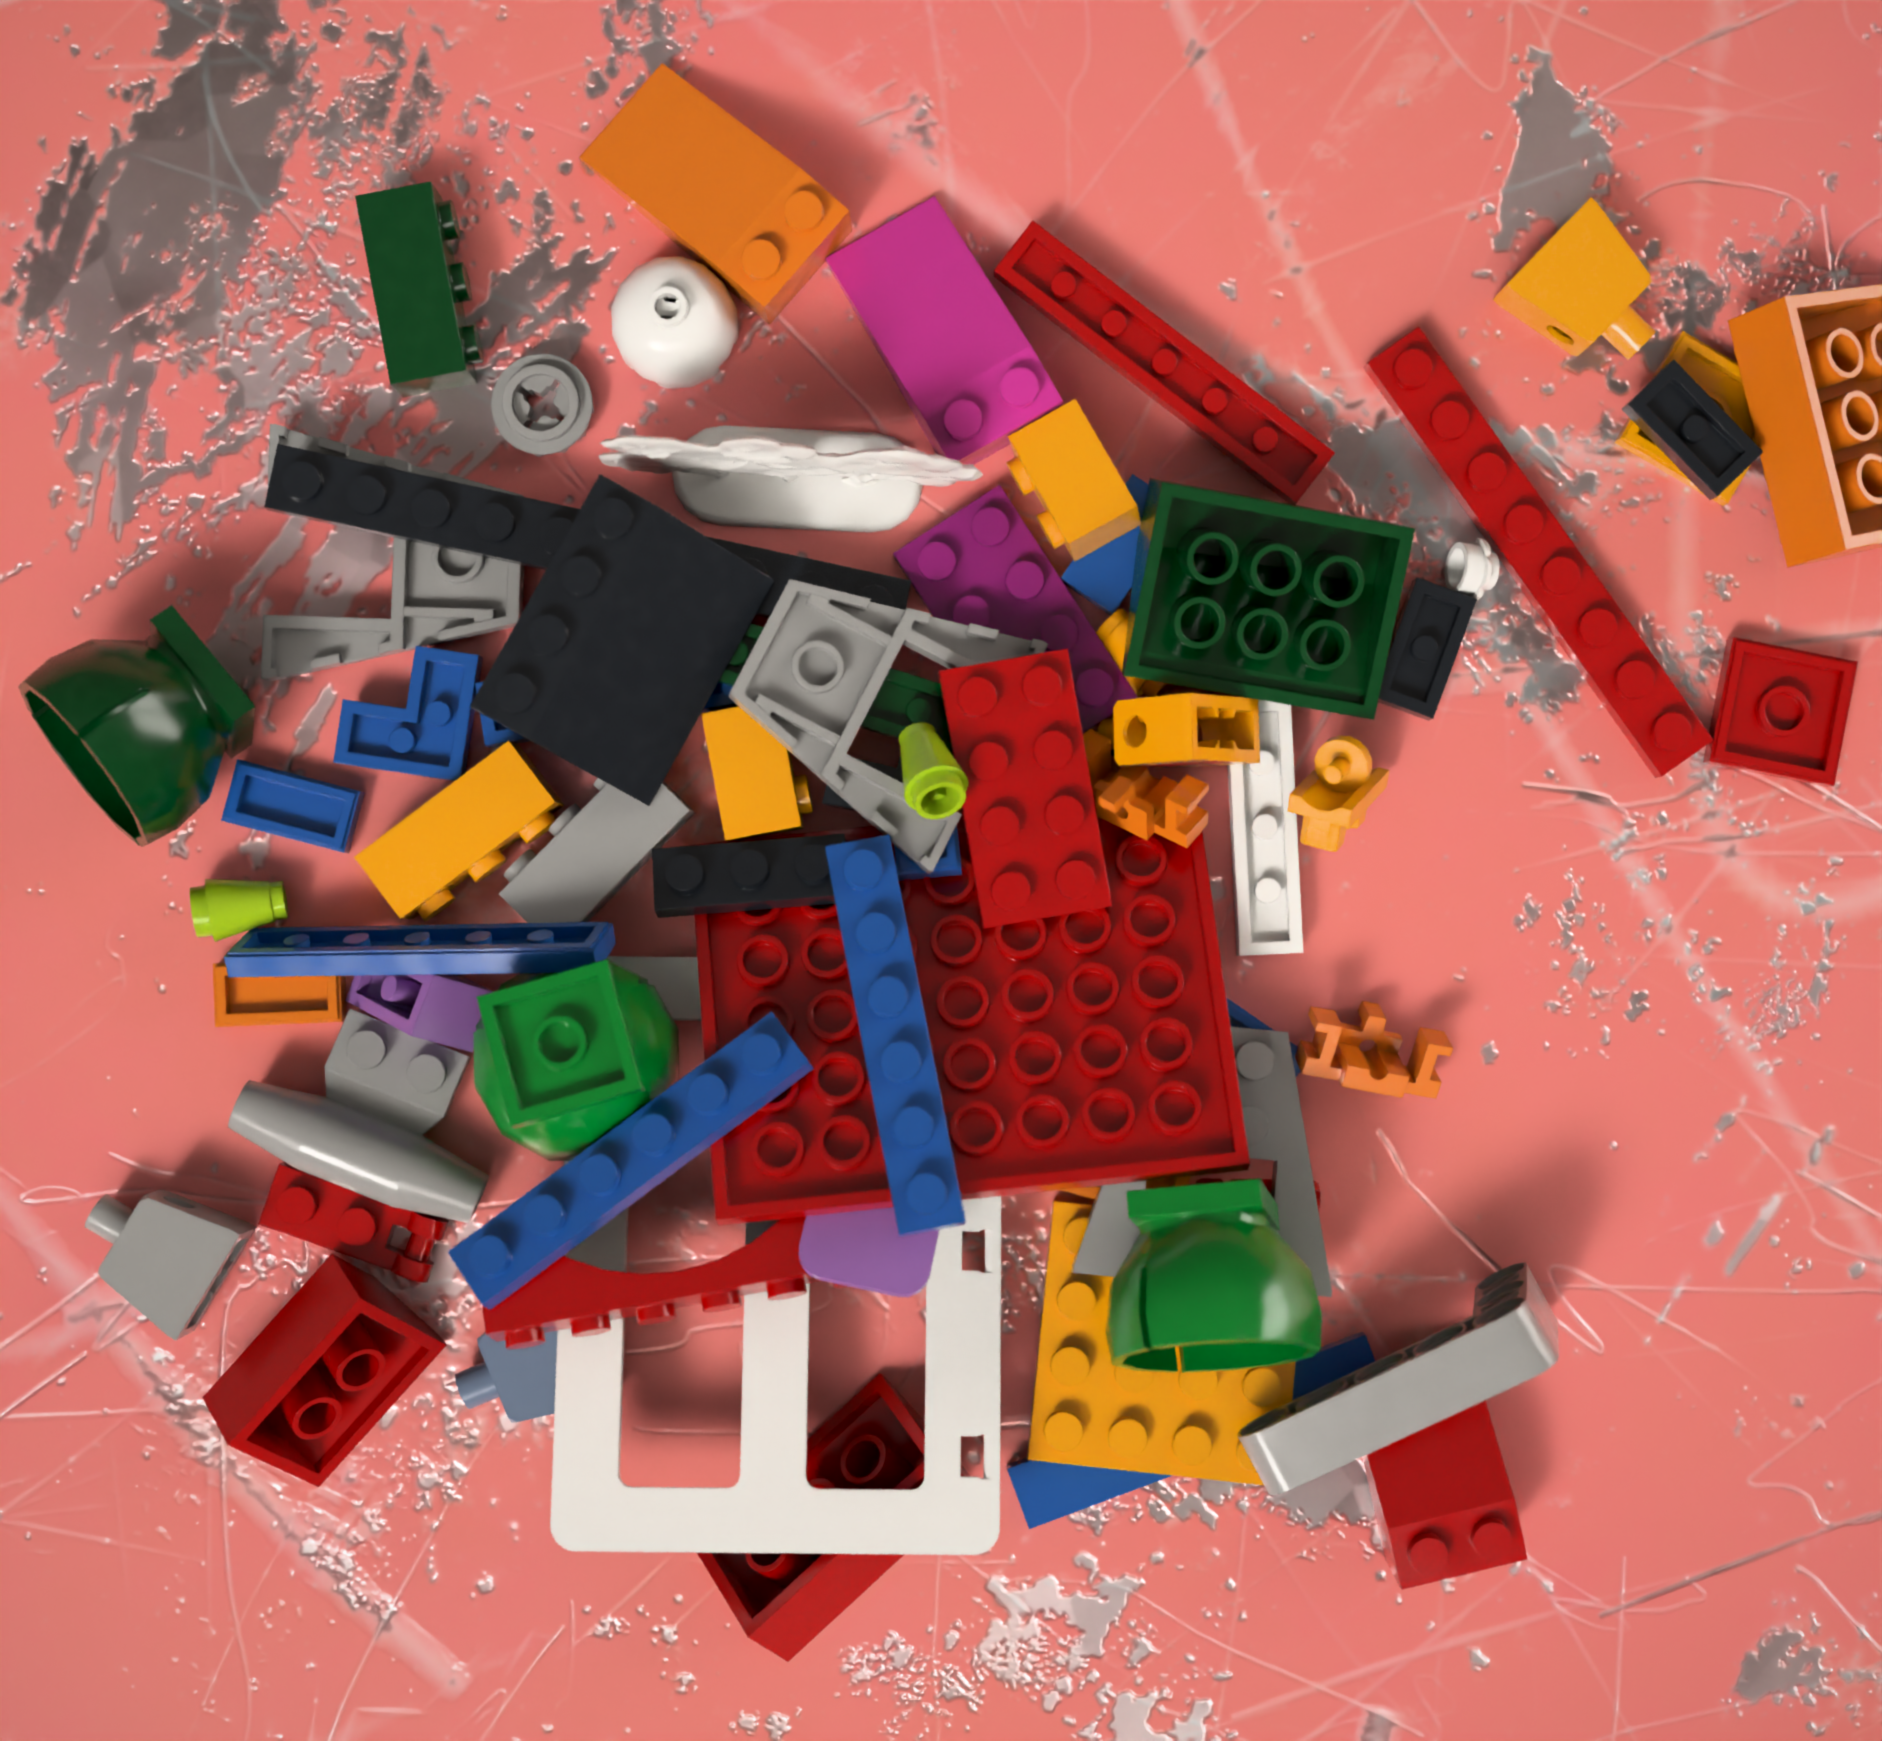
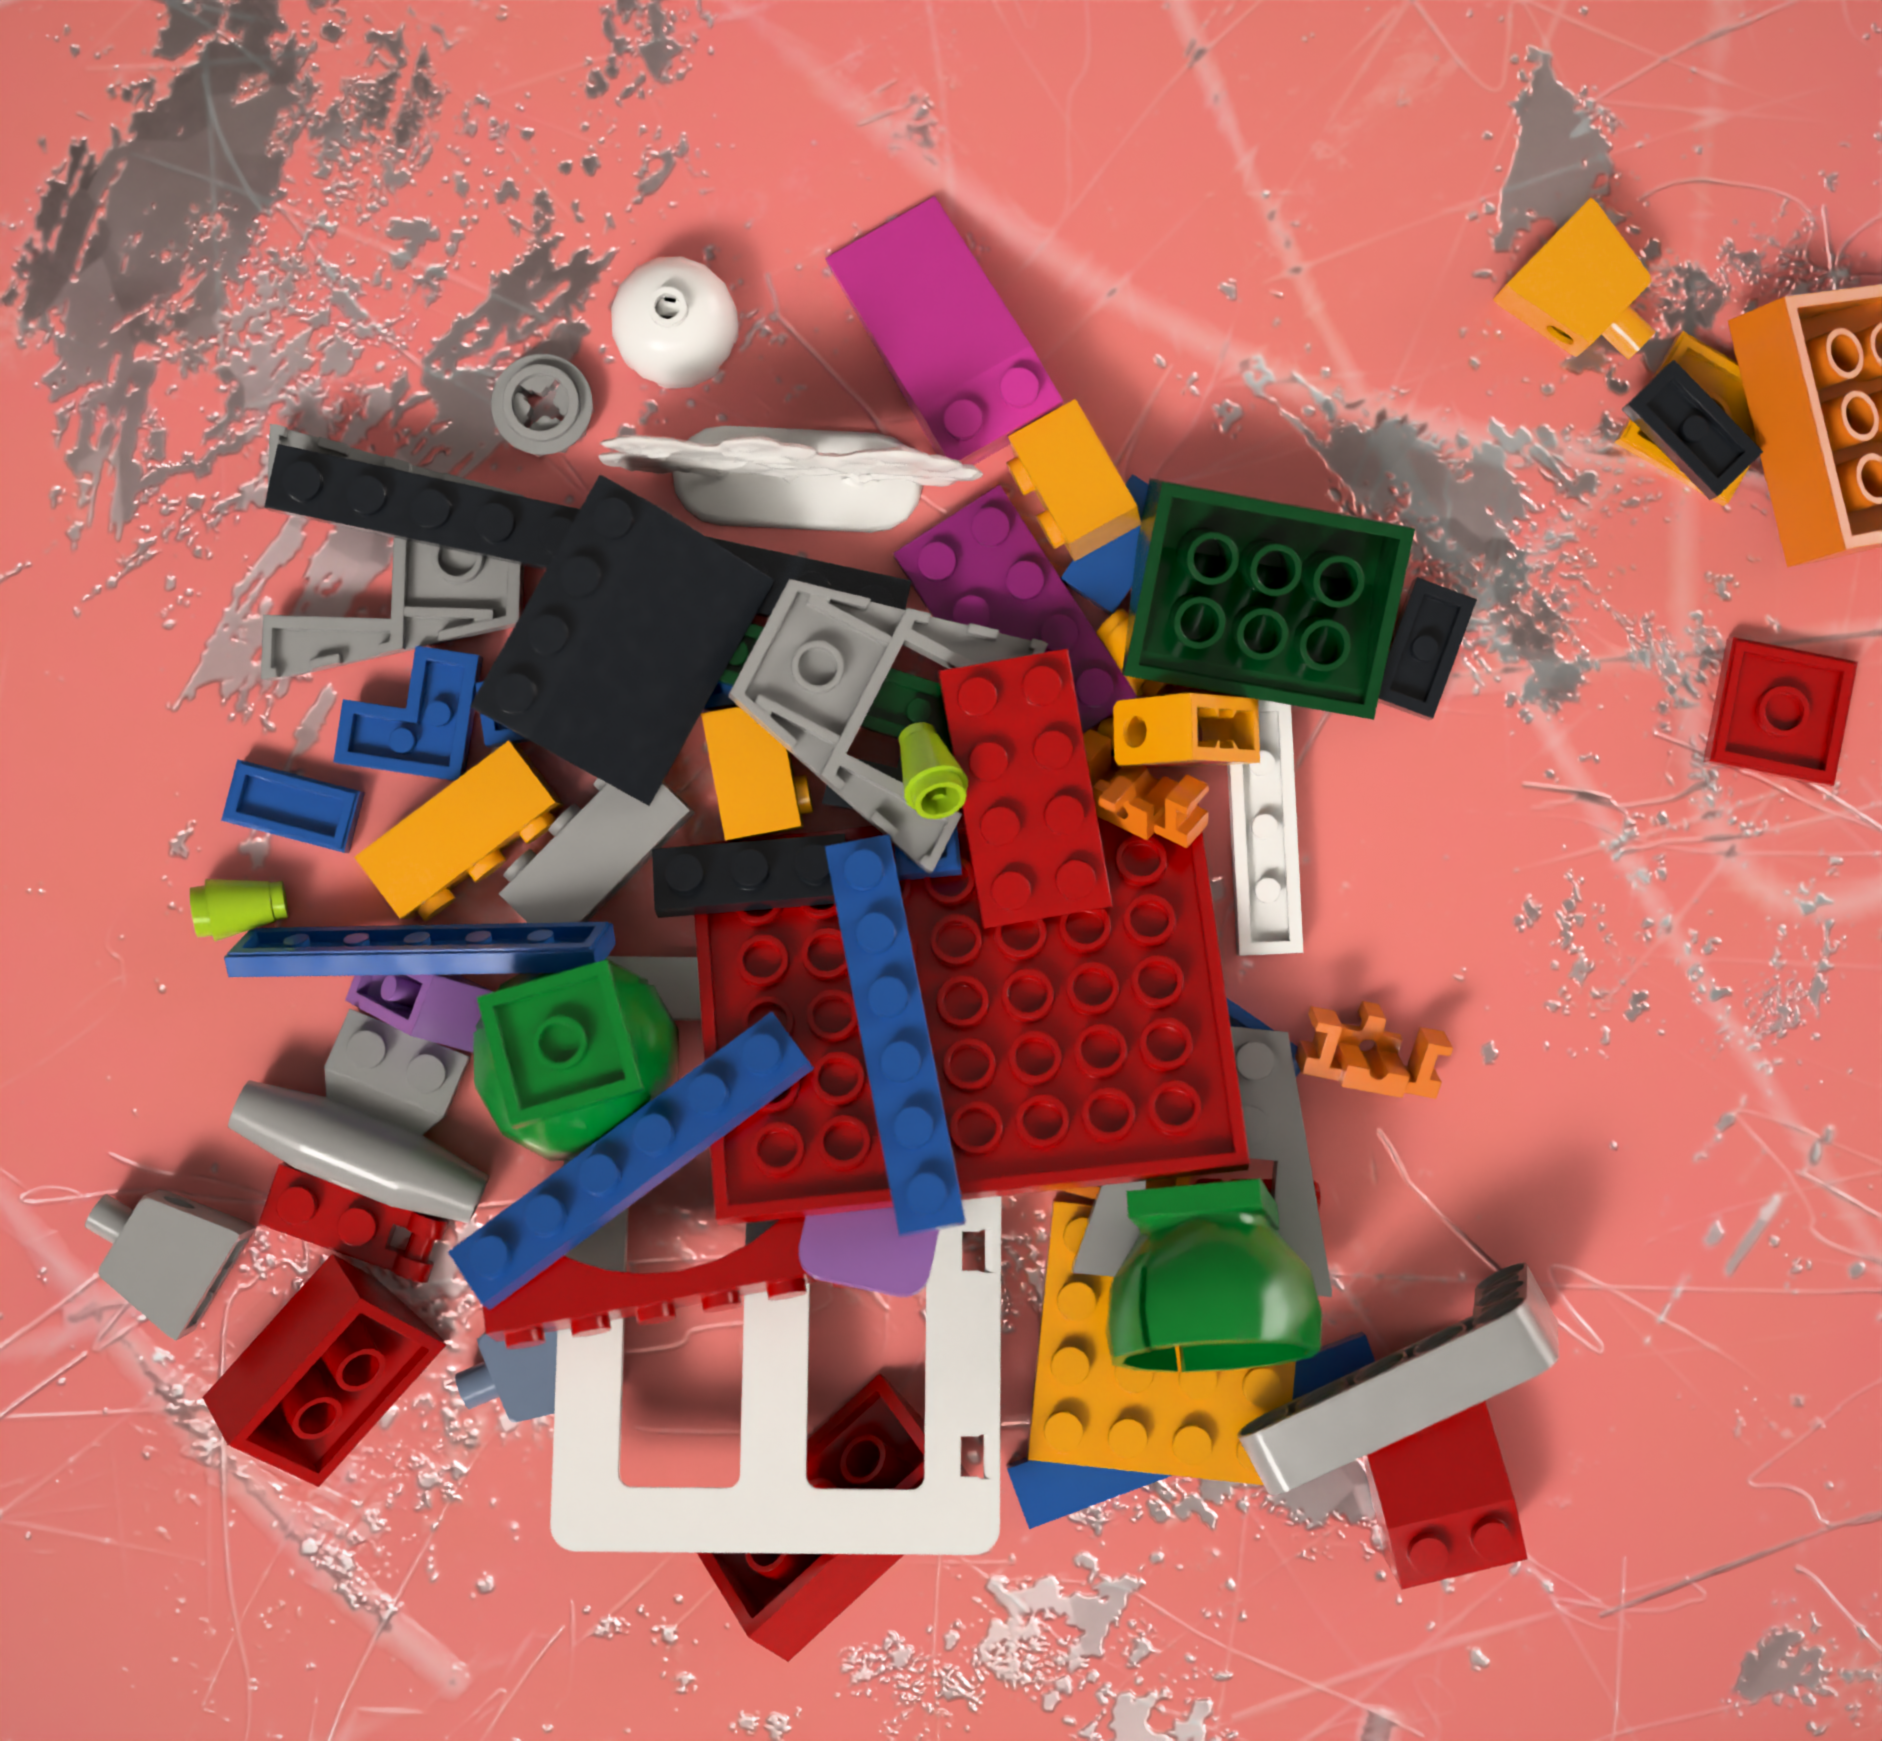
dark green plate [18,605,255,847] -> none
orange tile [213,963,347,1027] -> none
dark green brick [355,181,484,397] -> none
orange slope [579,63,852,325] -> none
red plate [993,220,1335,505] -> none
light orange hips [1287,735,1390,852] -> none
red plate [1363,327,1714,778] -> none
white plate [1445,538,1500,600] -> none

